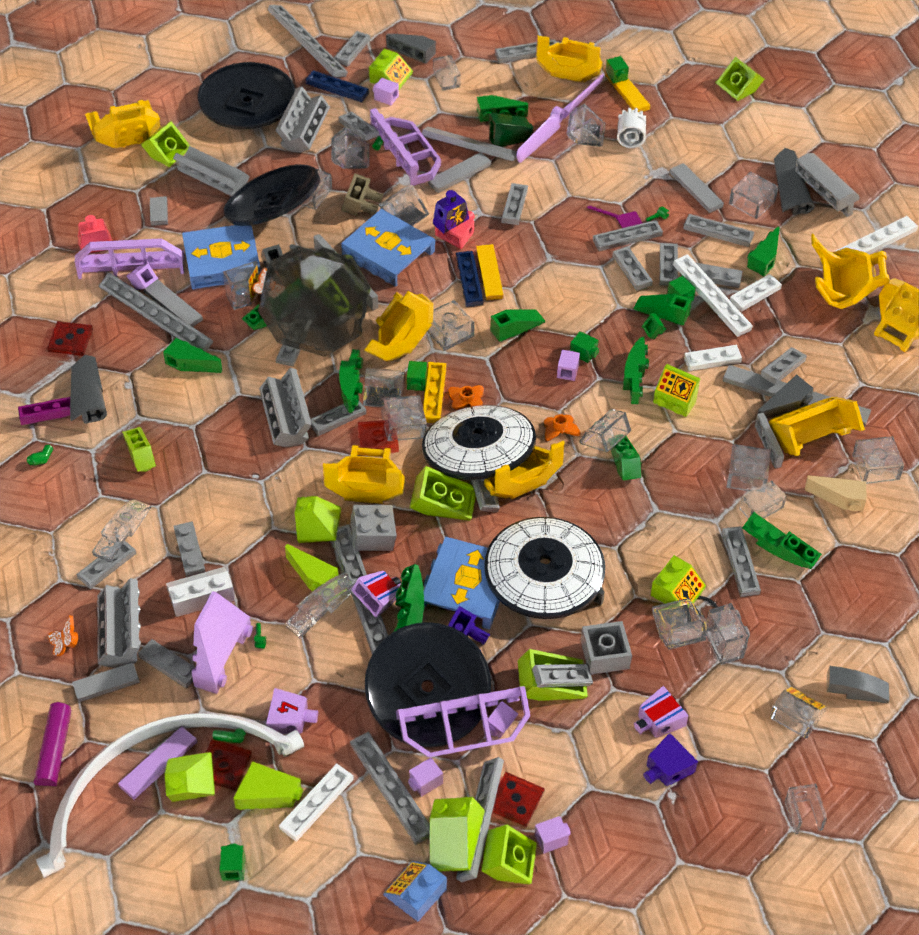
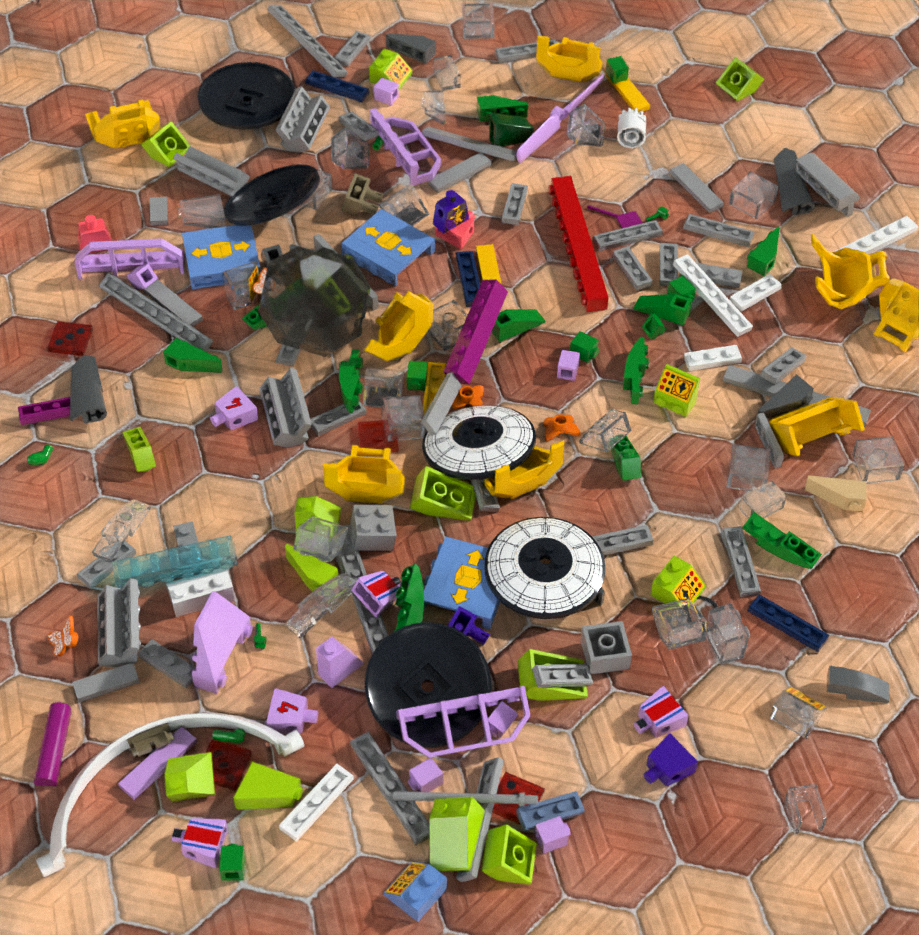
none -> clear light blue brick [112,535,238,589]
none -> dark tan hinge [127,723,174,757]
none -> torso [172,818,228,868]
none -> clear slope [177,194,226,229]
none -> lavender torso [210,386,258,430]
none -> clear brick [293,516,349,562]
none -> lavender slope [316,637,363,688]
none -> light grey bar [393,791,538,806]
none -> clear slope [421,90,445,124]
none -> light grey tile [421,372,462,435]
none -> magenta brick [443,279,508,384]
none -> clear brick [462,3,495,39]
none -> sand blue plate [516,791,585,831]
none -> red brick [548,176,609,312]
none -> light grey plate [592,525,654,555]
none -> dark blue tile [748,594,829,652]

